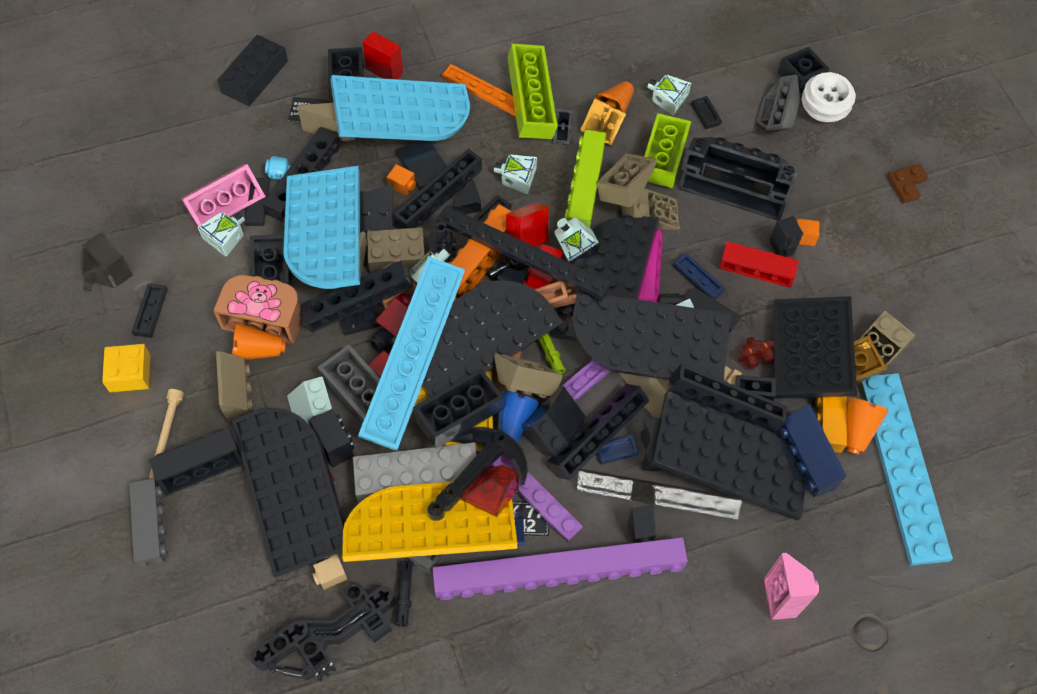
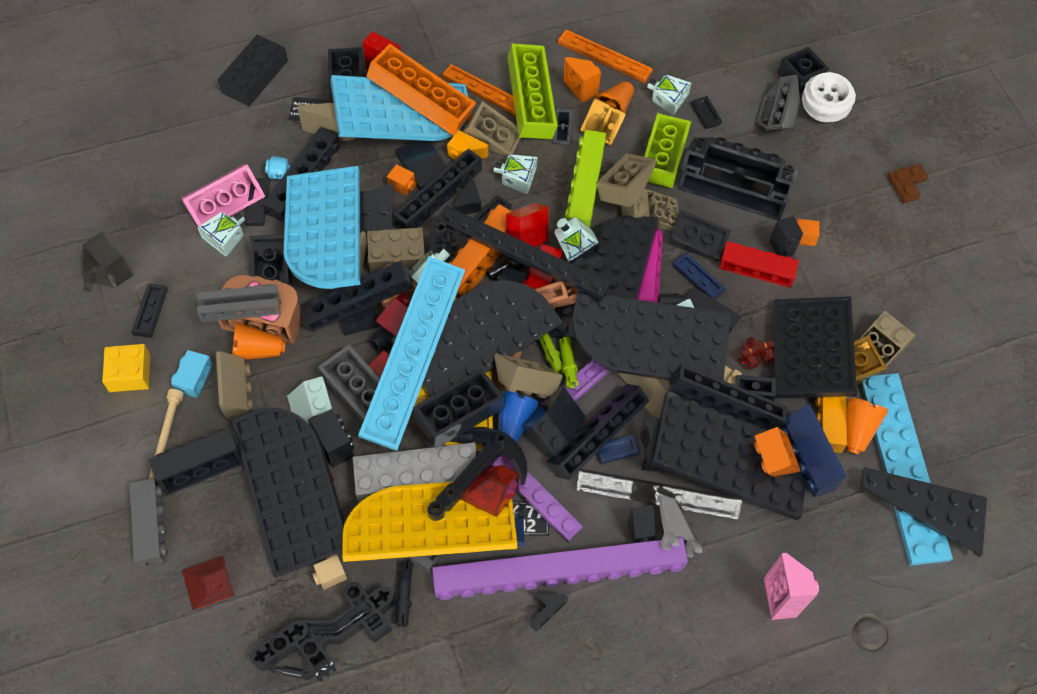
none -> medium azure brick [171,350,213,398]
none -> clear red slope [182,556,235,610]
none -> dark grey brick [197,284,281,322]
none -> orange brick [366,44,476,136]
none -> light orange slope [447,130,488,160]
none -> dark tan slope [462,101,521,157]
none -> black slope [531,593,568,632]
none -> orange tile [558,30,653,83]
none -> lime pin [559,337,579,388]
none -> orange slope [563,57,601,103]
none -> light grey flag [658,494,702,558]
none -> black tile [668,210,730,262]
none -> orange slope [754,427,801,477]
none -> black wing [860,467,987,557]

